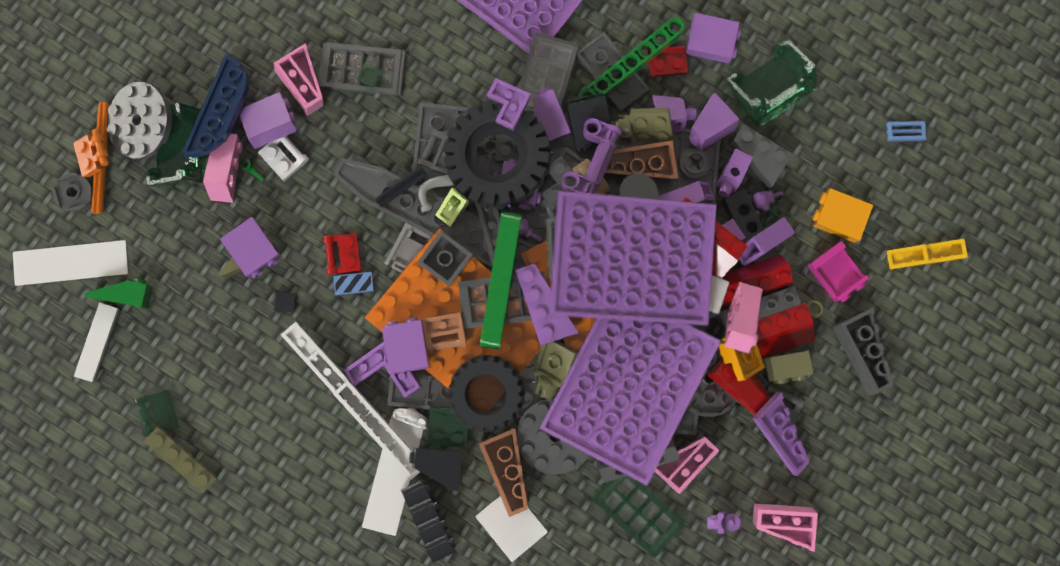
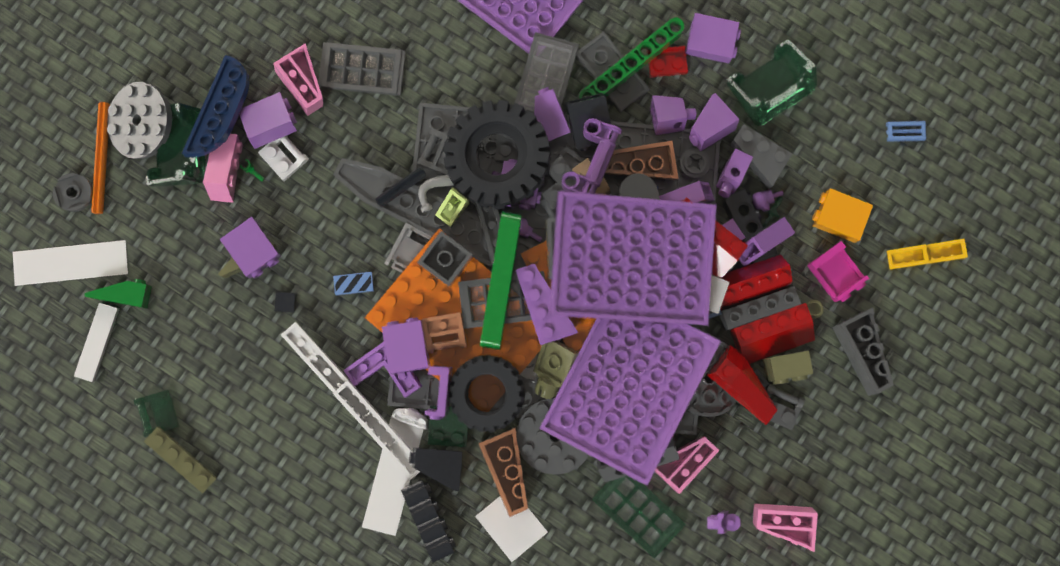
orange plate [73,129,109,178] -> none
red plate [323,233,362,275] -> none
clear green plate [356,62,383,89] -> none
medium lavender plate [487,78,532,131] -> none
olive plate [615,108,674,143] -> none
light orange plate [719,337,765,381] -> none
bright pink wedge [725,282,762,353] -> none
medium lavender wing [752,392,810,476] -> none
none -> medium lavender panel [425,365,453,420]

